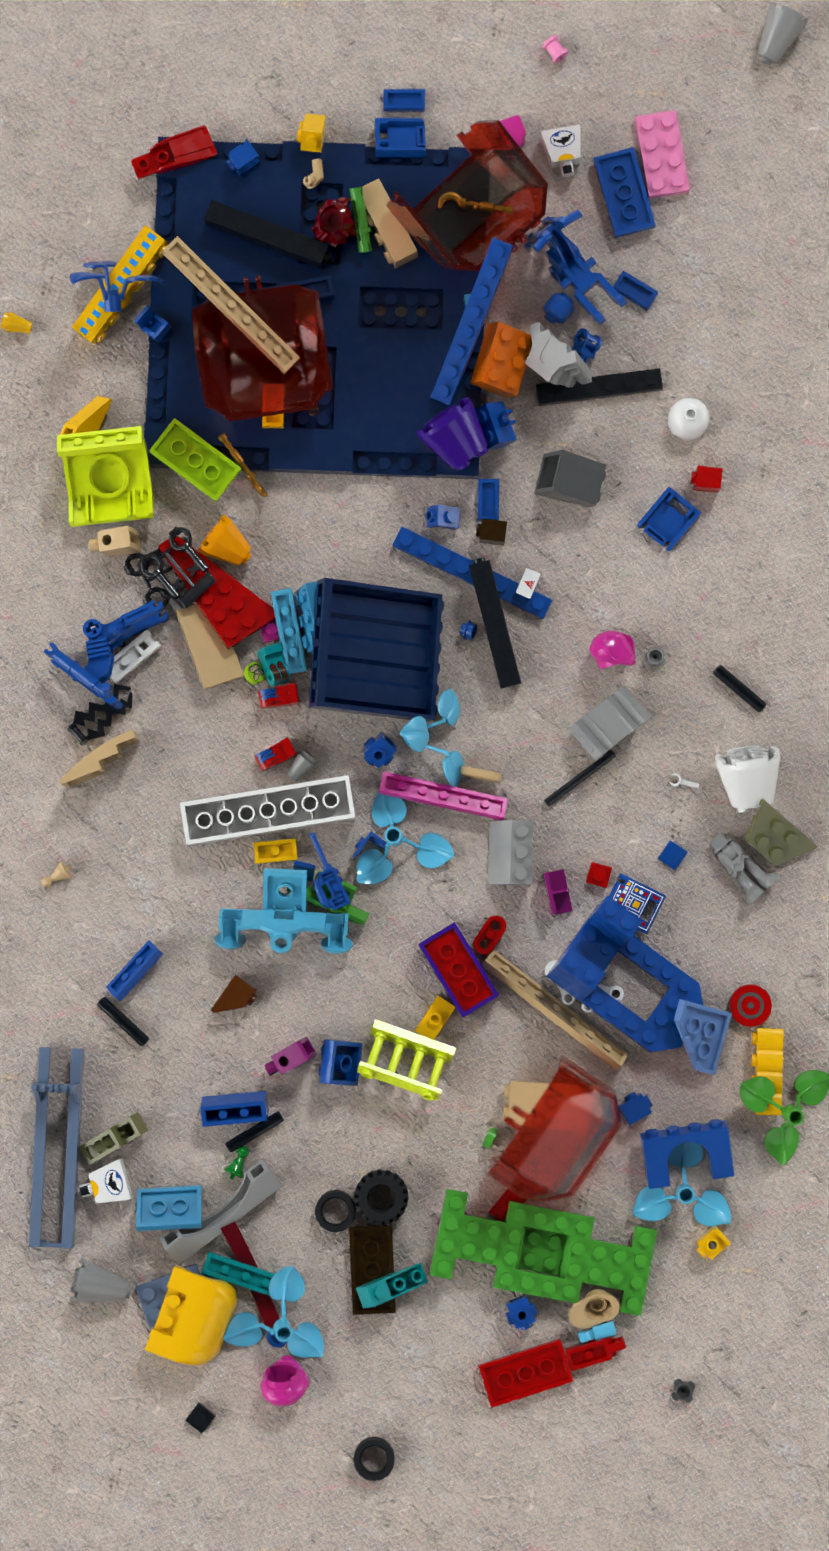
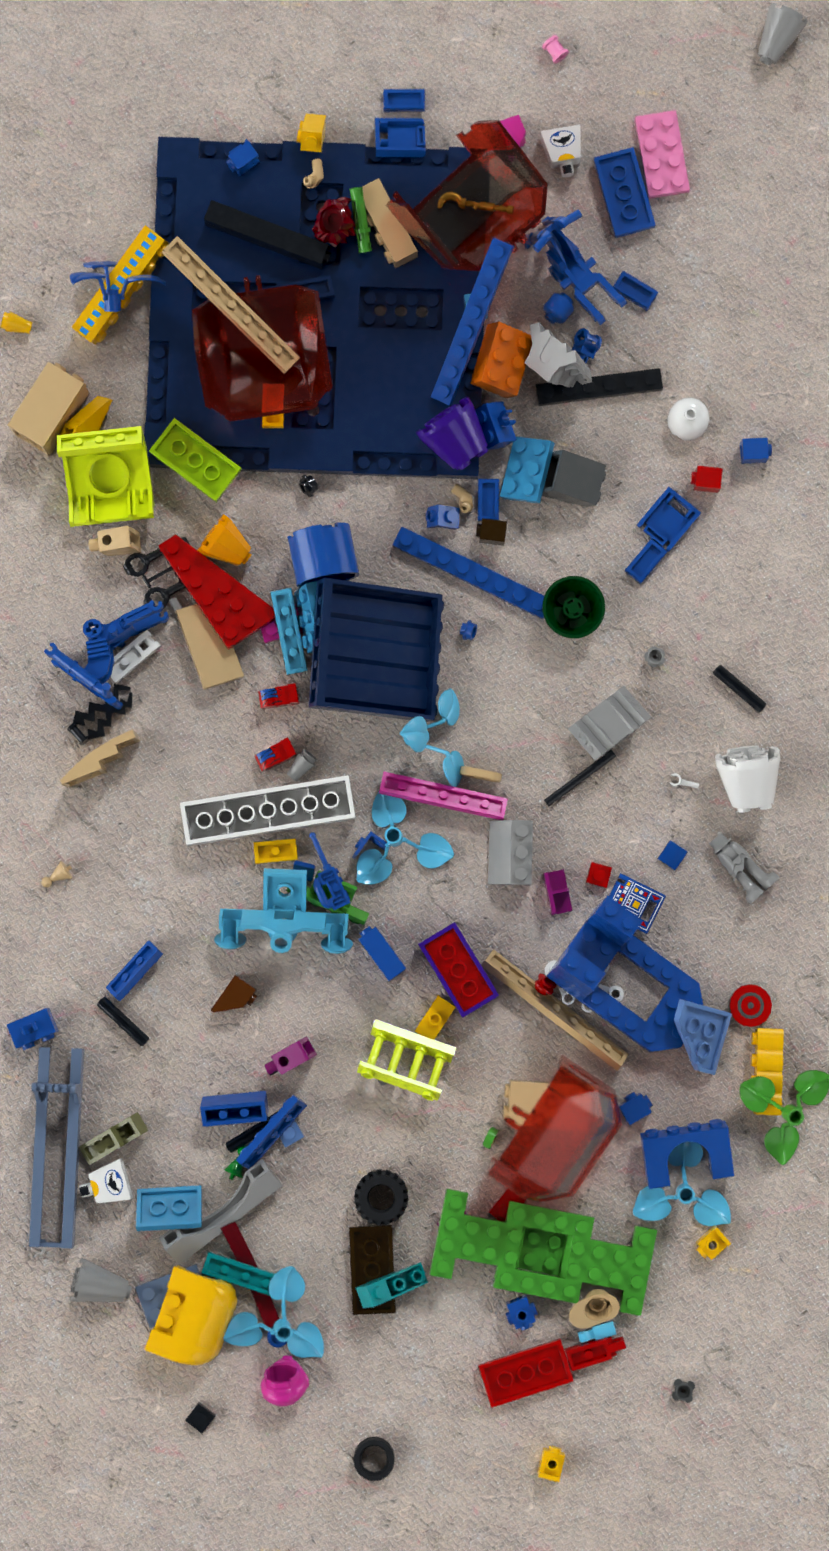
red piece [131,125,217,179] -> none
blue bracket [134,306,172,343] -> none
black piece [140,527,216,609] -> none
pearl gold piece [218,433,268,497] -> none
tile [244,662,265,684] -> none
teal leg [257,643,290,686] -> none
black tyre [315,1190,356,1232] -> none
blue brick [318,1039,363,1086] -> none
blue brick [363,731,397,769] -> none
black brick [469,557,522,689] -> none
red plate [473,915,506,955] -> none
white sticker [516,568,541,599] -> none
dark pink helmet [589,630,636,669] -> none
olive wing [745,798,817,866] -> none
none -> tan brick [7,362,90,456]
none -> blue brick [7,1008,59,1051]
none -> blue plate [236,1095,307,1169]
none -> medium blue plate [280,1120,304,1148]
none -> blue brick [287,522,359,588]
none -> black plate [299,475,318,497]
none -> blue brick [358,926,406,981]
none -> tan arm [451,484,473,513]
none -> dark azure plate [500,437,555,504]
none -> red plate [535,974,557,996]
none -> yellow brick [537,1445,565,1482]
none -> dark green piece [542,576,605,639]
none -> blue tile [625,538,668,584]
none -> blue brick [740,438,772,464]

